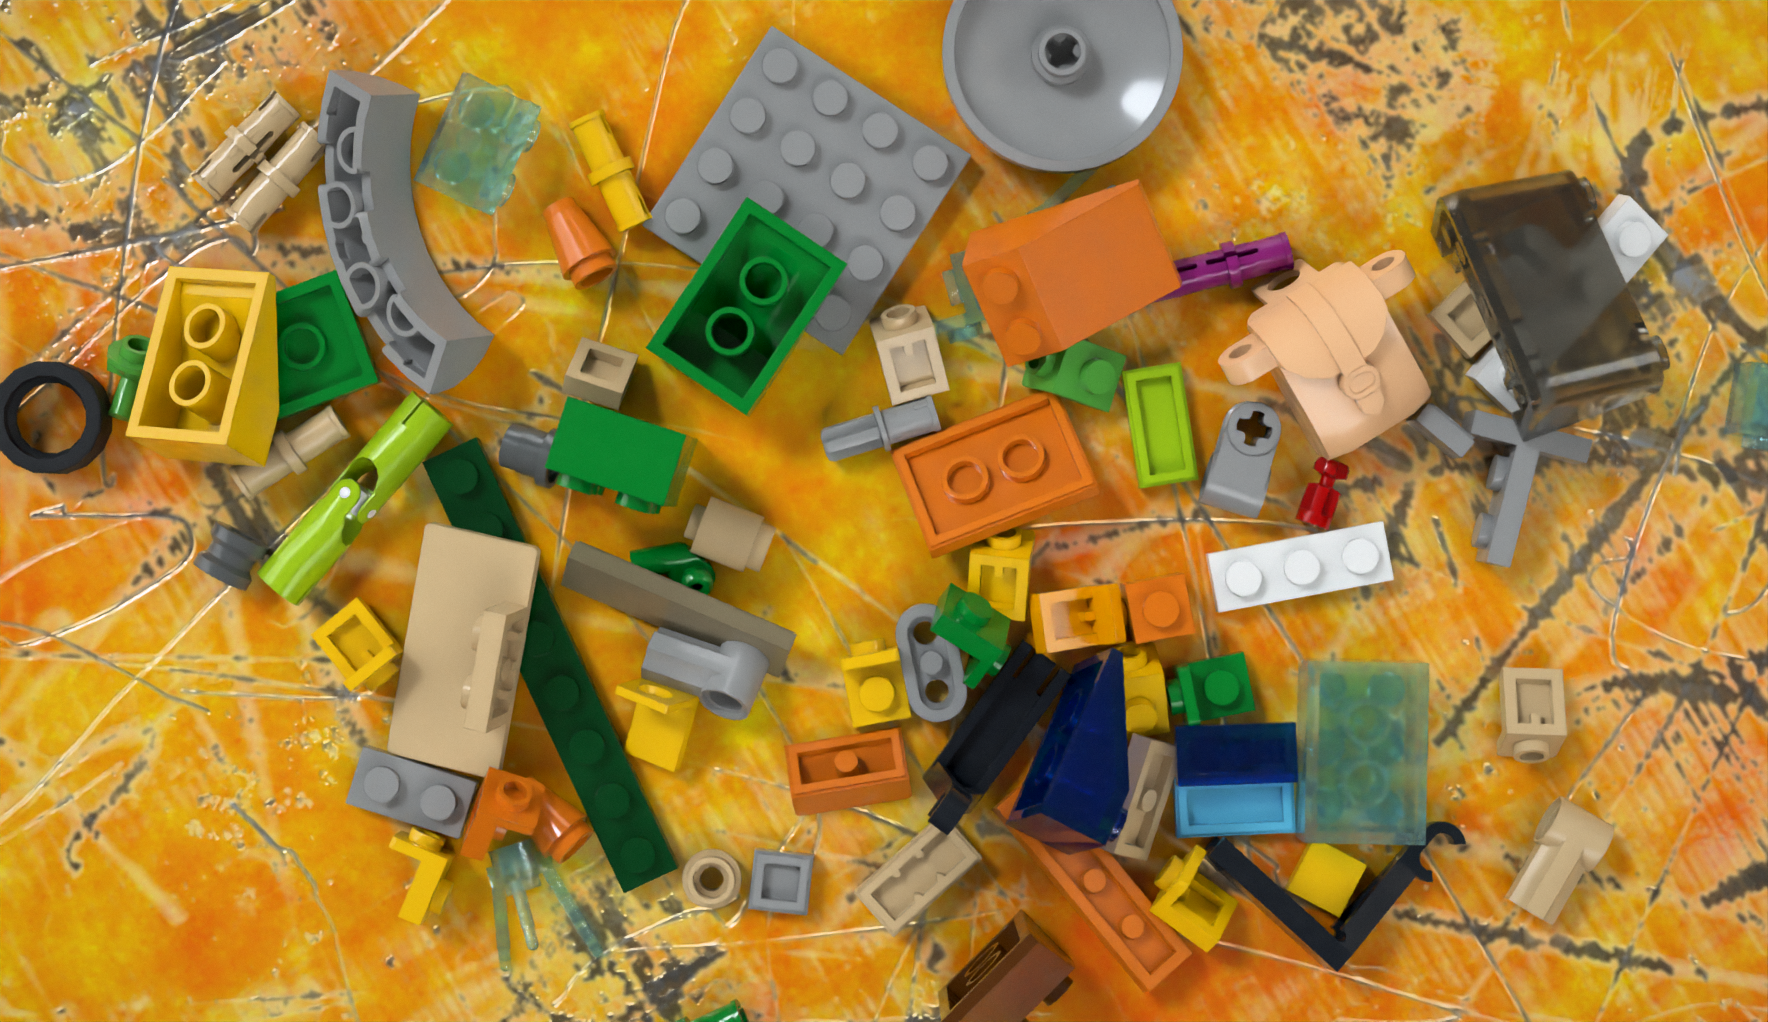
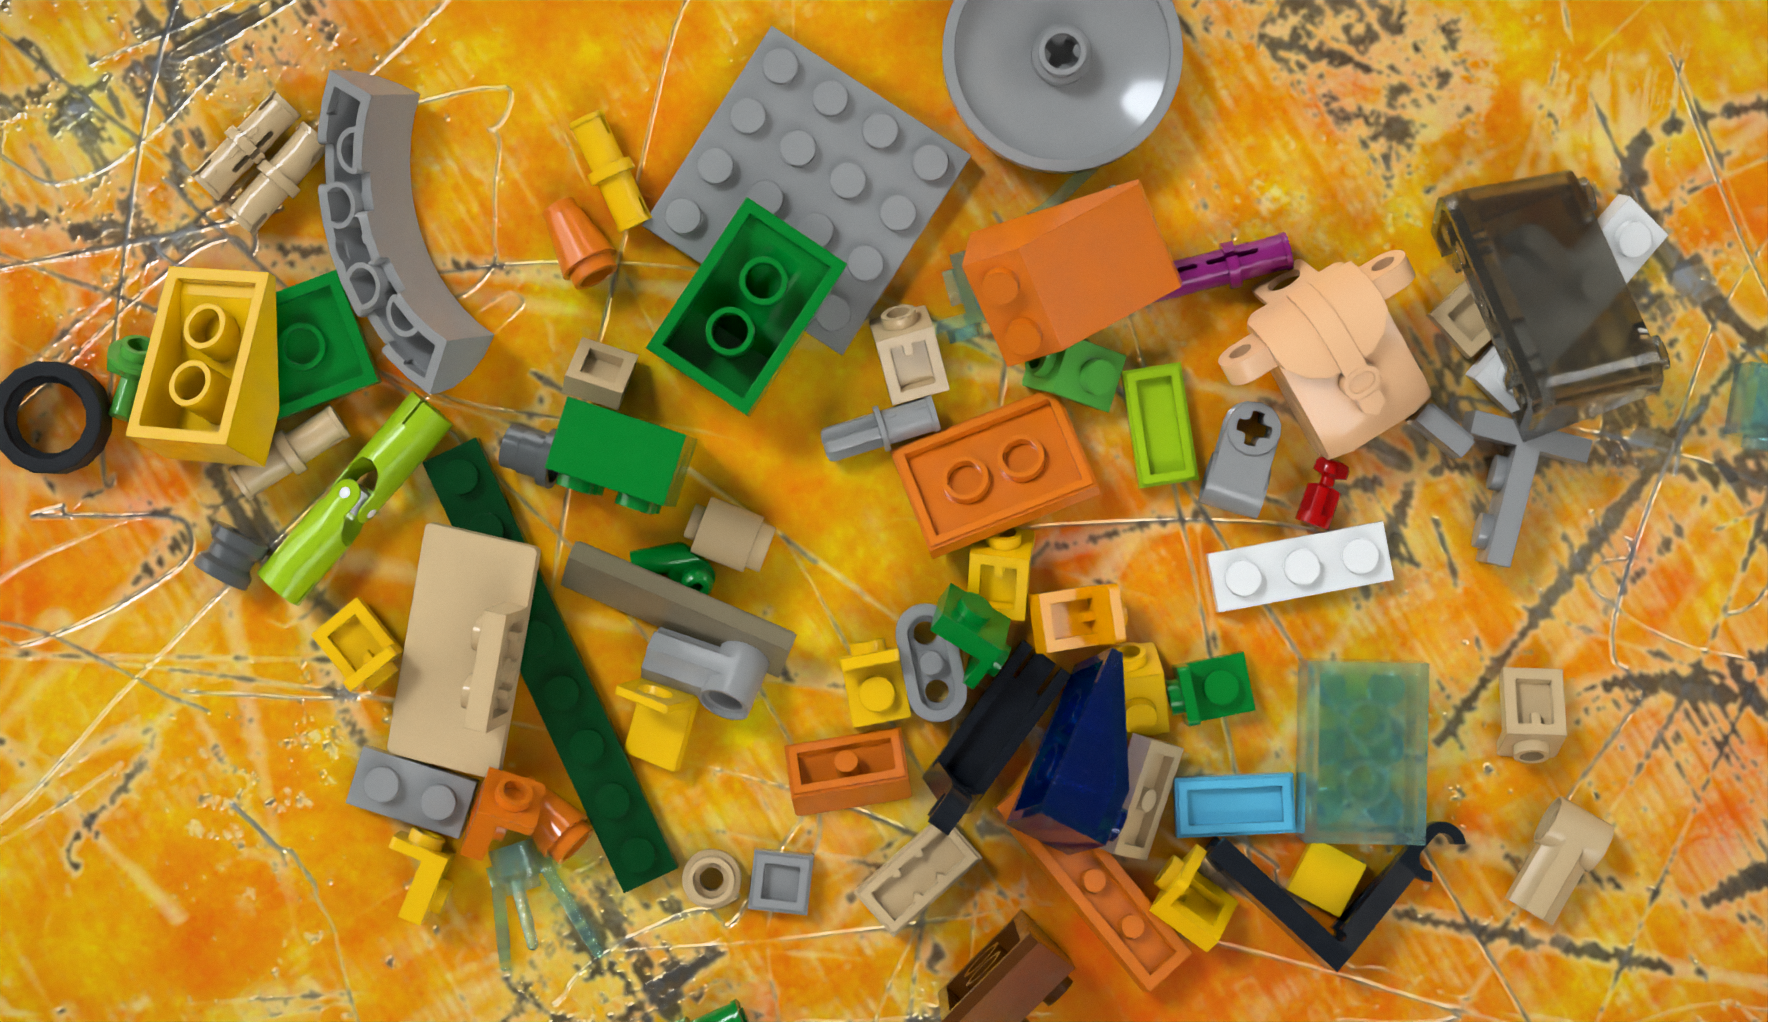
clear light blue bracket [413,72,541,215] -> none
orange brick [1120,572,1196,644] -> none
clear blue plate [1174,721,1298,787] -> none

